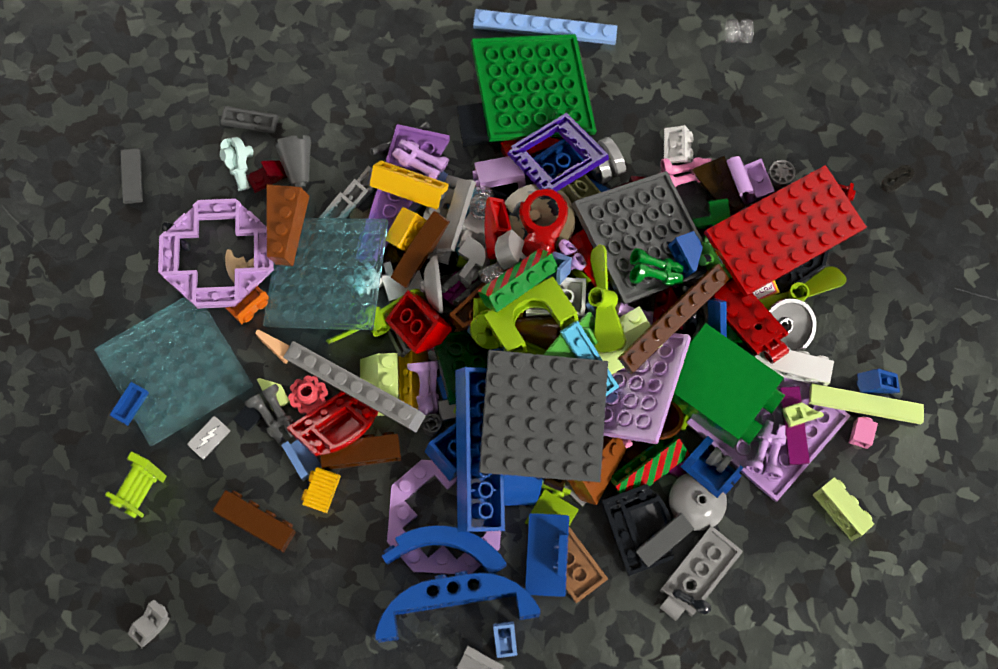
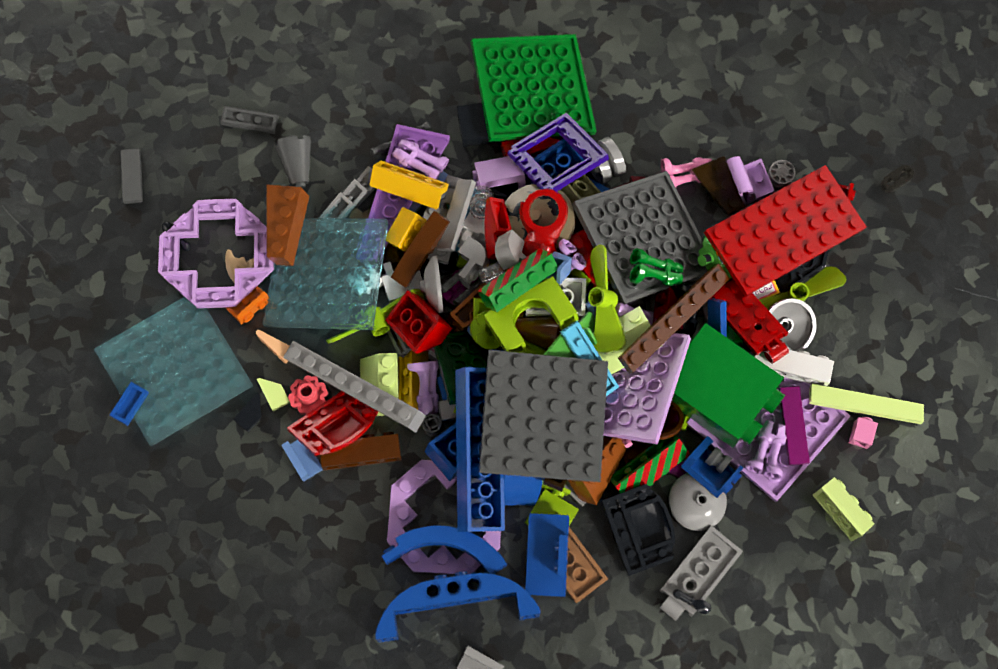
lime fence [105,451,167,518] -> none
light grey brick [128,600,170,648] -> none
slope [187,416,231,460] -> none
reddish brown brick [213,490,296,553] -> none
light aqua pin [220,137,253,191] -> none
dark grey piece [244,384,294,444] -> none
dark red slope [246,160,287,193] -> none
yellow brick [301,467,341,513] -> none
light blue plate [473,9,617,45] -> none
medium blue slope [493,621,517,658] -> none
dark grey tile [635,513,694,567] -> none
white bracket [664,125,693,164] -> none
blue slope [668,231,703,278] -> none
green brick [692,198,730,230] -> none
clear wheel [724,19,754,43] -> none
yellowish green tile [782,402,824,428] -> none
blue slope [857,369,900,395] -> none

